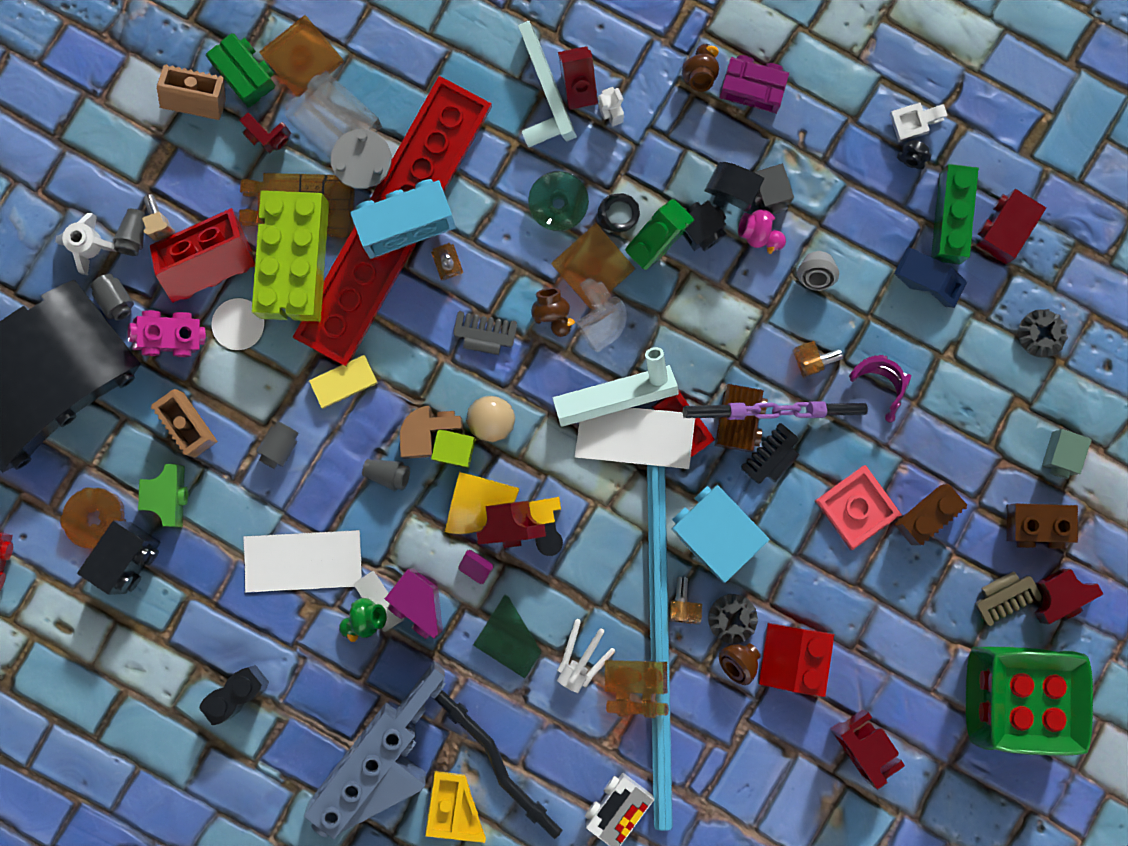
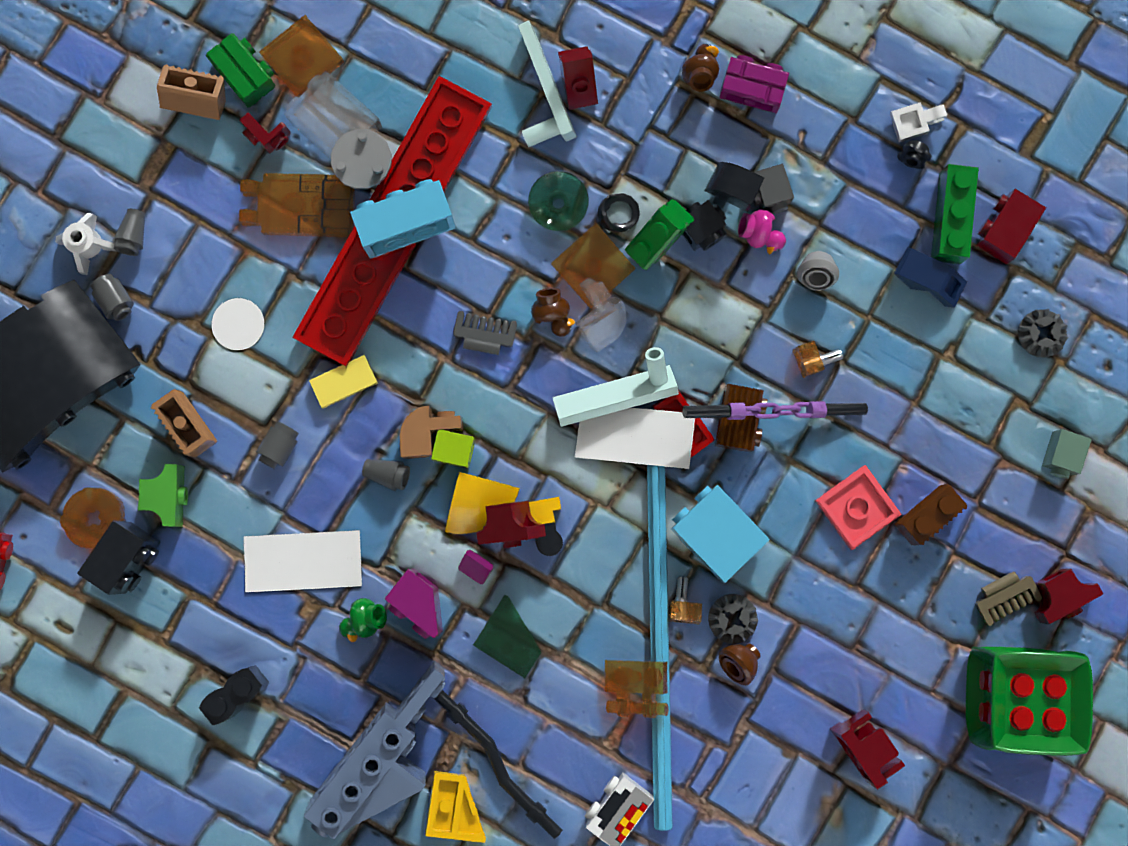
dark pink brick [127,310,206,357] -> none
tan piece [142,195,175,241] -> none
red slope [150,208,255,303] -> none
lime piece [252,190,329,322] -> none
white sticker [354,571,404,632] -> none
clear orange piece [431,243,464,281] -> none
tan hair [466,396,515,442] -> none
white plant [557,619,615,693] -> none
white plate [598,87,624,127] -> none
black piece [741,423,800,484] -> none
red slope [758,623,835,697] -> none
magenta helmet [849,354,912,423] -> none
reddish brown brick [1006,503,1078,549] -> none

